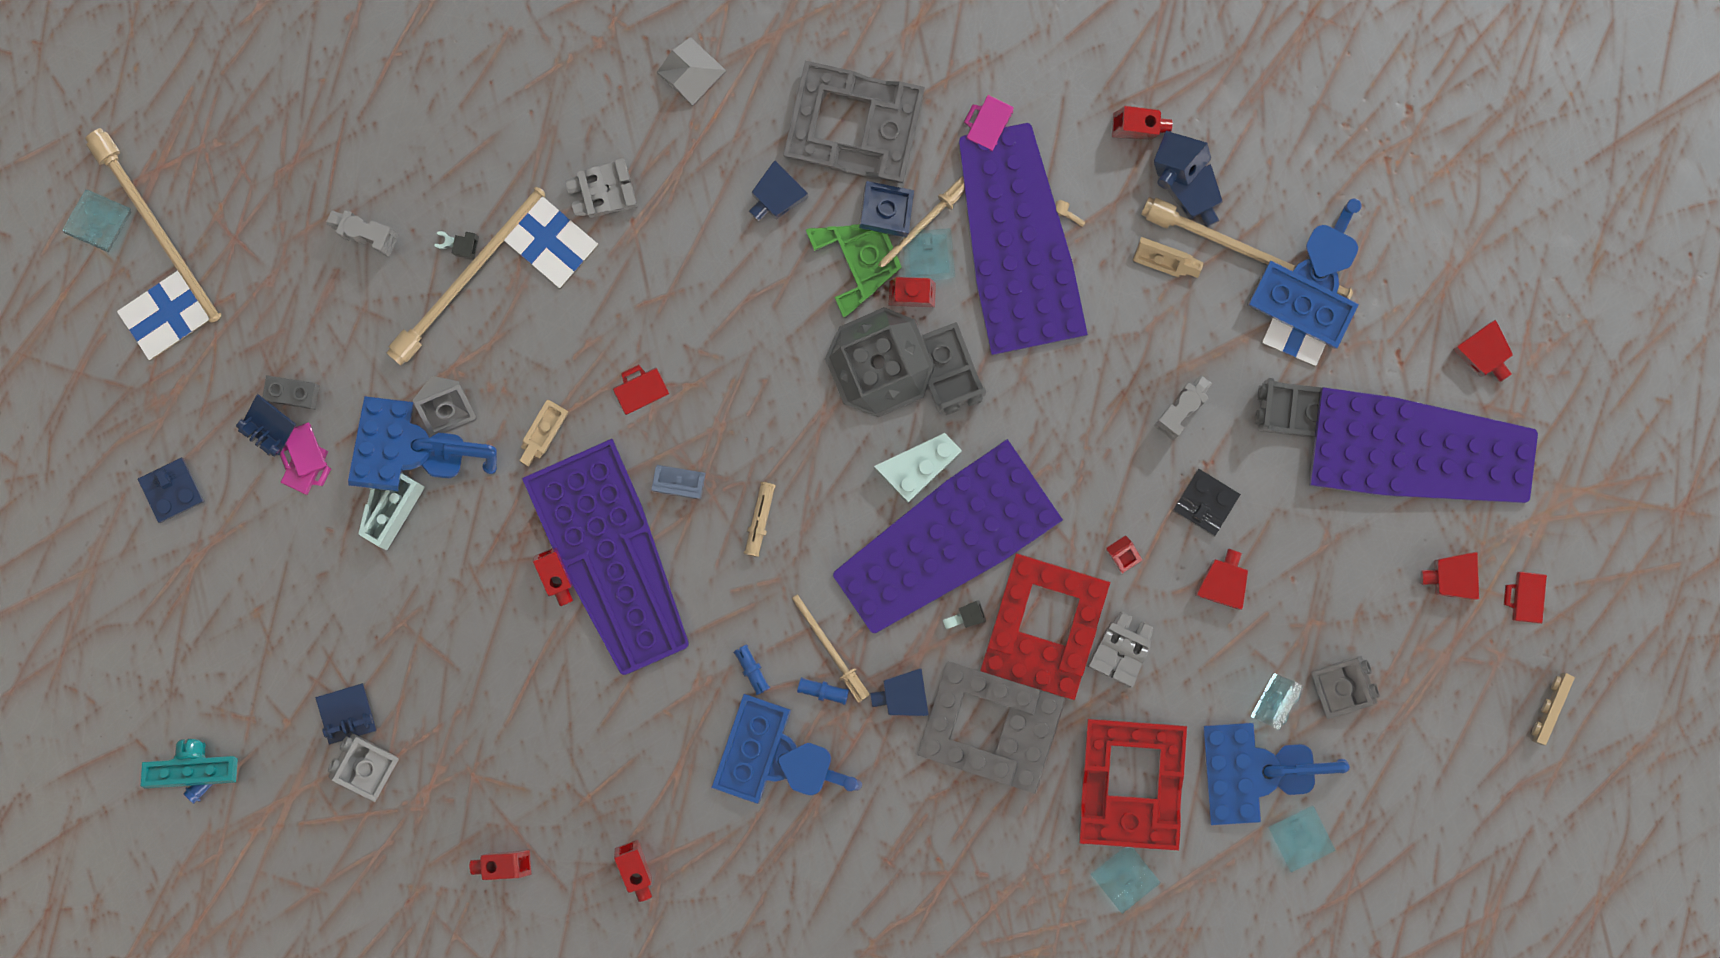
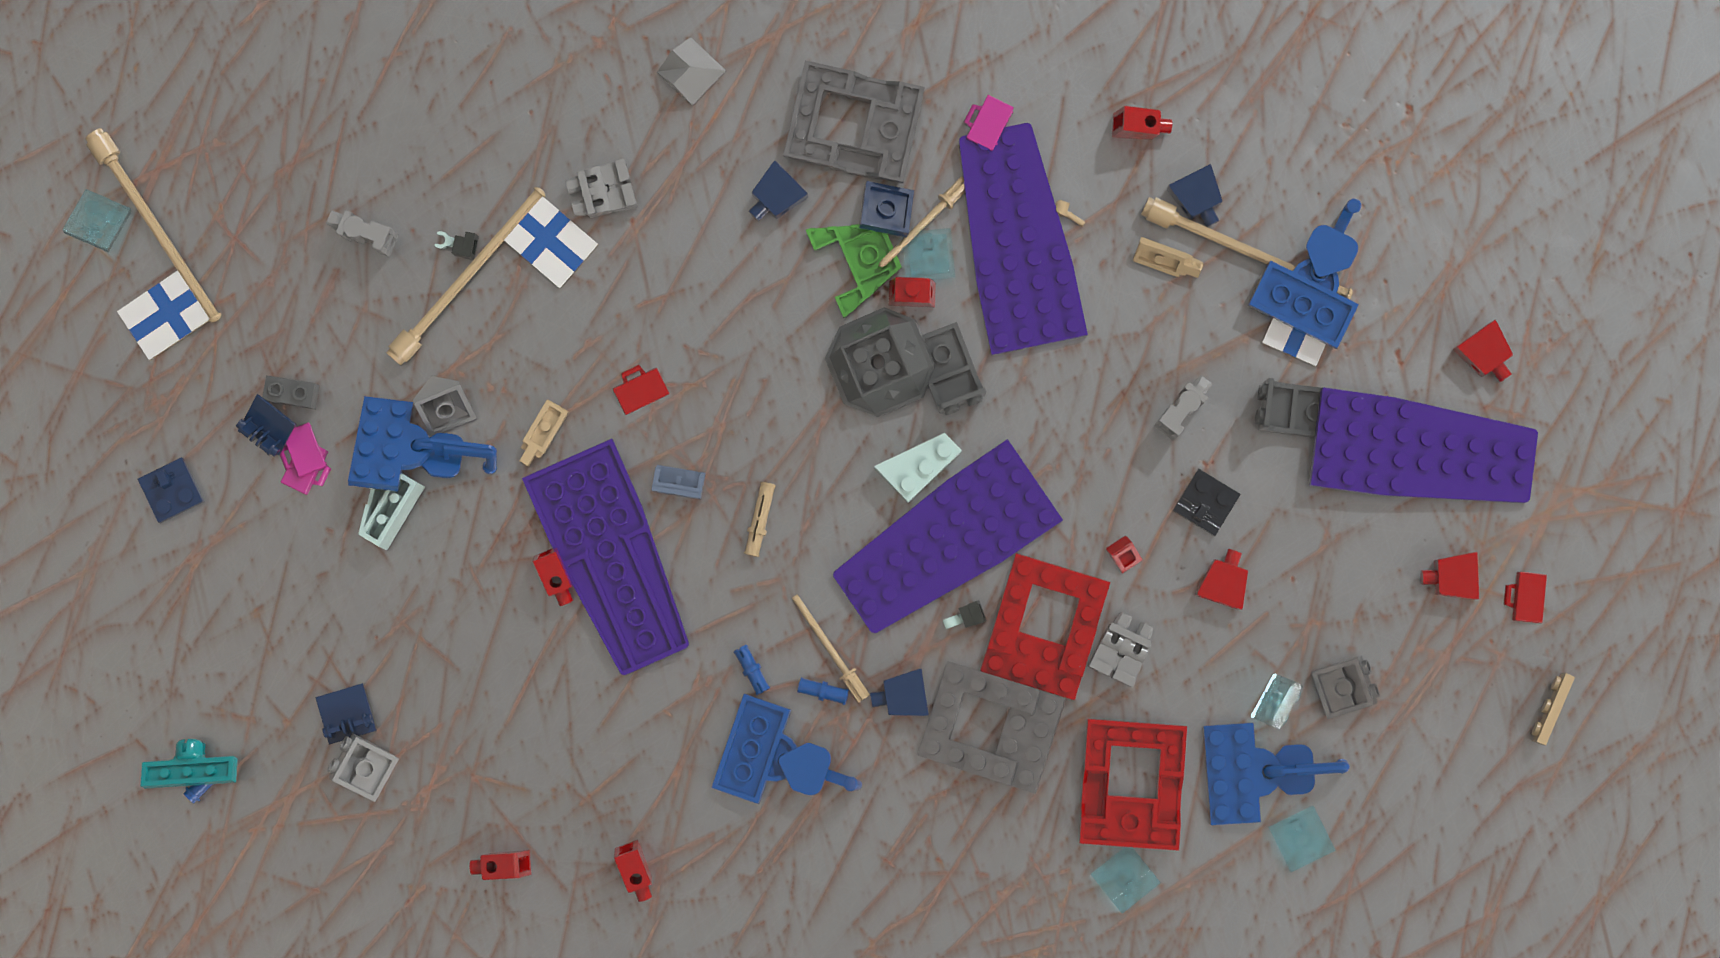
dark blue torso [1154,131,1211,190] -> none

